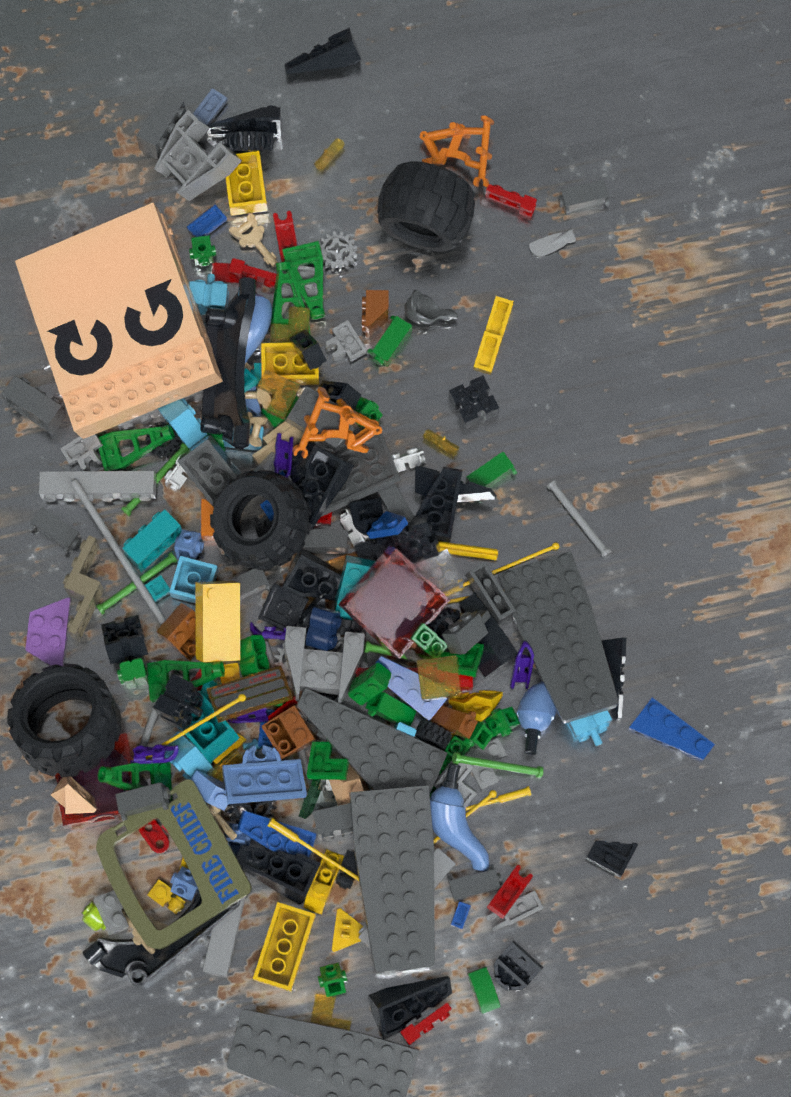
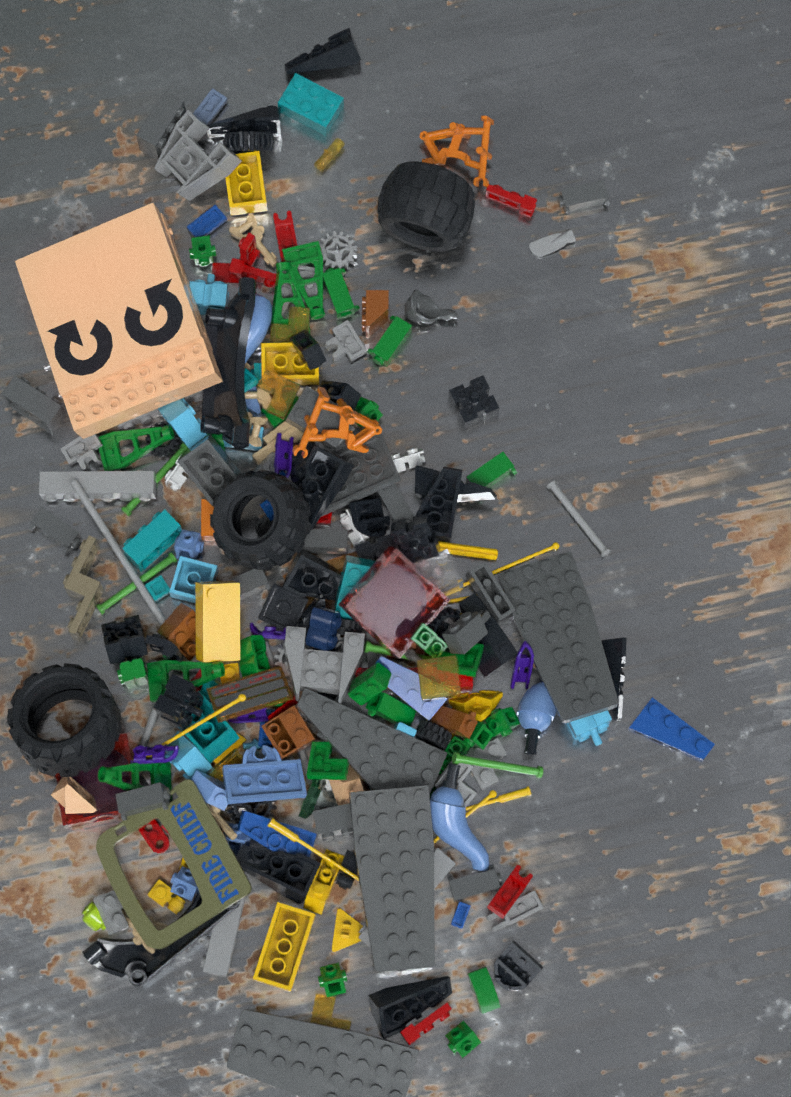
medium lavender wing [25,598,71,667] -> none
blue wing [367,511,408,539] -> none
clear yellow axle [423,429,460,457] -> none
yellow slope [474,296,514,373] -> none
black wing [586,840,638,878] -> none
none -> black slope [145,634,183,662]
none -> red plate [238,232,261,267]
none -> teal brick [278,73,344,136]
none -> green brick [323,268,360,320]
none -> green brick [445,1020,481,1058]

